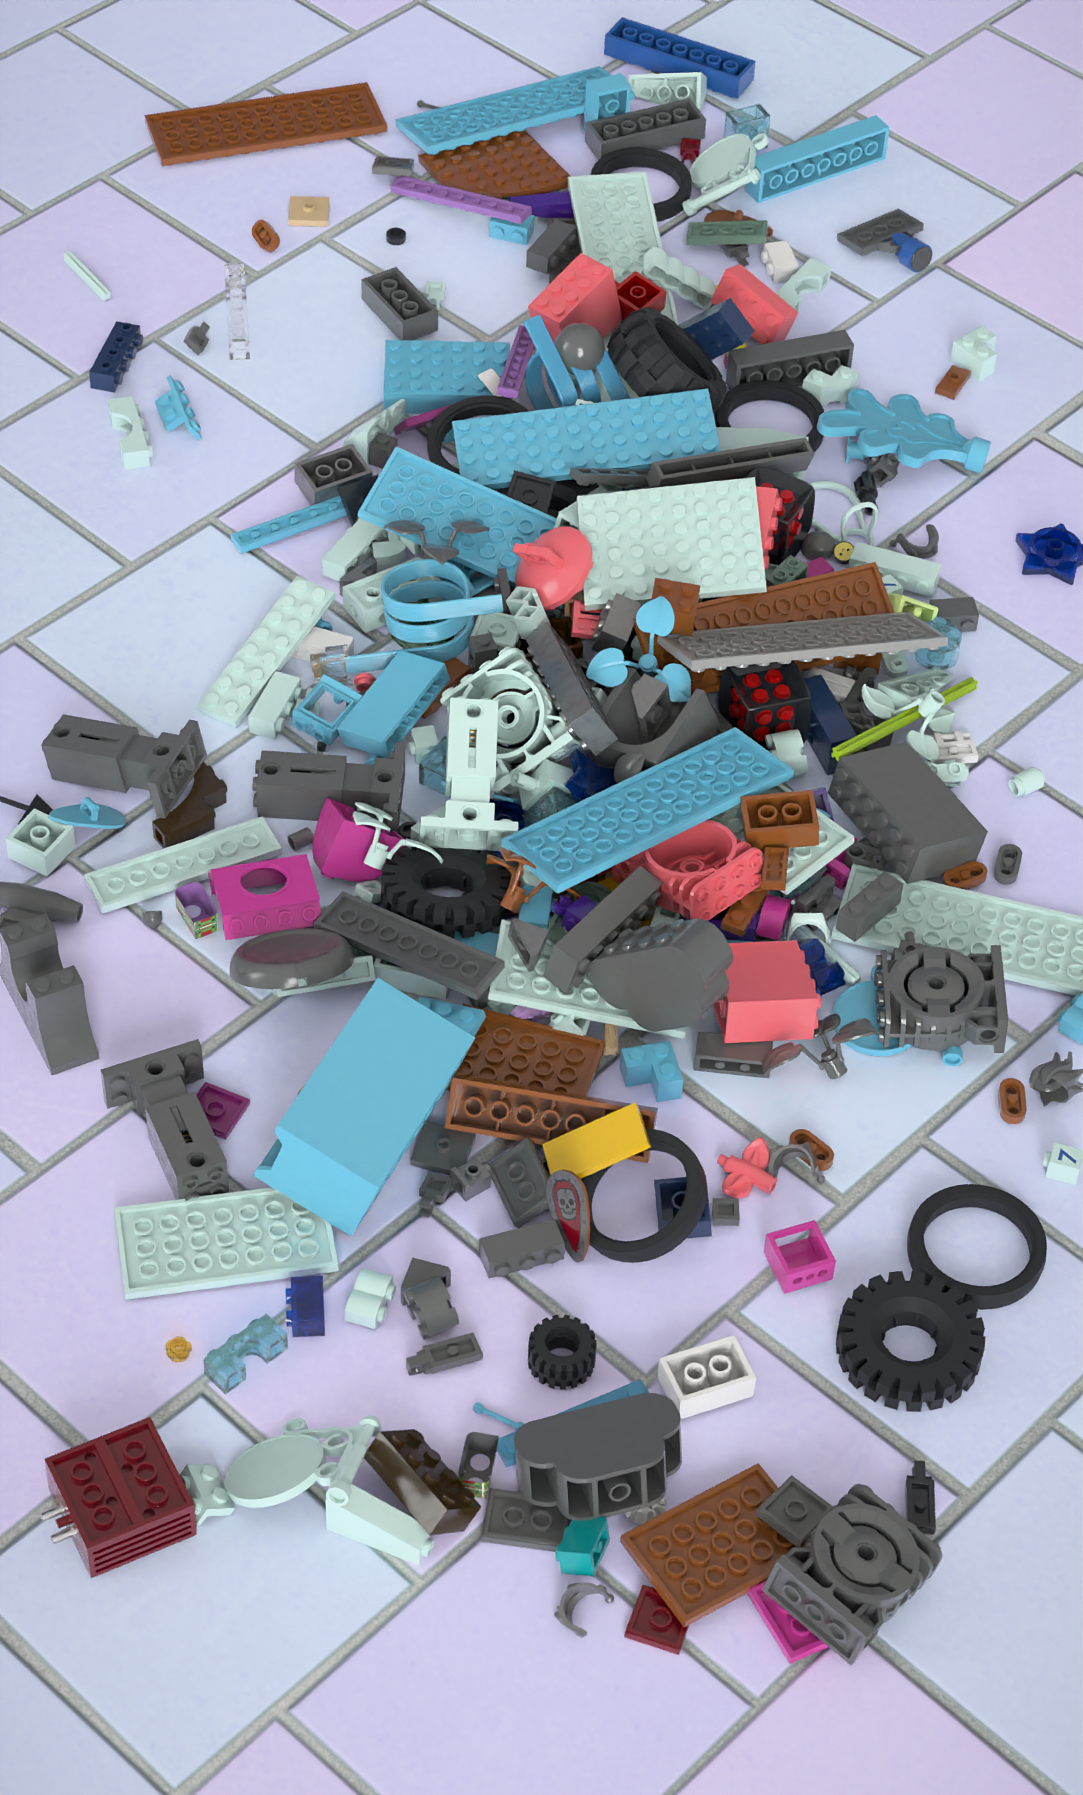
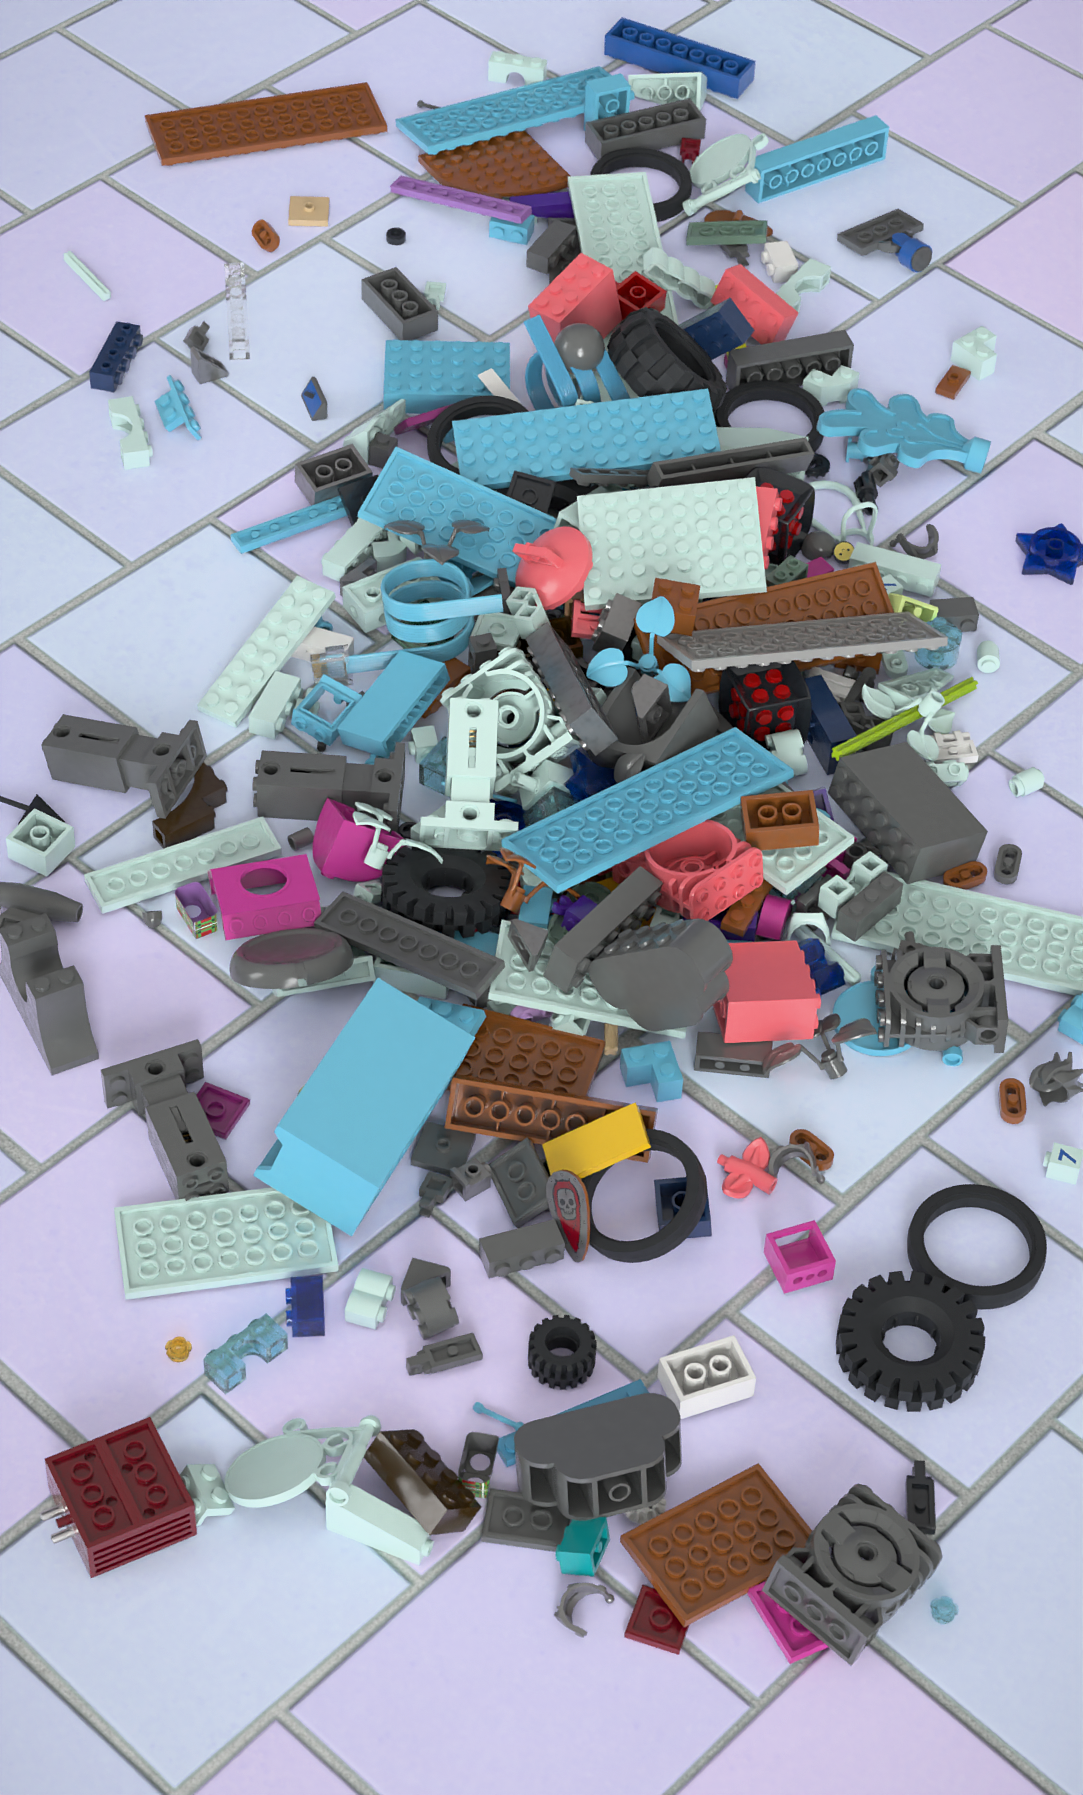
medium azure shield [48,797,126,829] -> none
coral plate [354,672,376,692] -> none
dark grey plate [372,156,414,177] -> none
medium lavender plate [496,325,535,399] -> none
dark grey plate [712,1198,740,1226] -> none
clear light blue brick [724,104,771,151] -> none
dark grey plate [756,1475,833,1548] -> none
dark orange plate [761,847,789,891] -> none
none -> flat silver slope [190,347,229,384]
none -> slope [301,376,328,421]
none -> light aqua arch [488,51,548,86]
none -> black gear [805,453,830,479]
none -> light aqua arch [818,851,888,919]
none -> clear light blue plate [930,1596,959,1624]
none -> light aqua brick [977,640,1000,673]

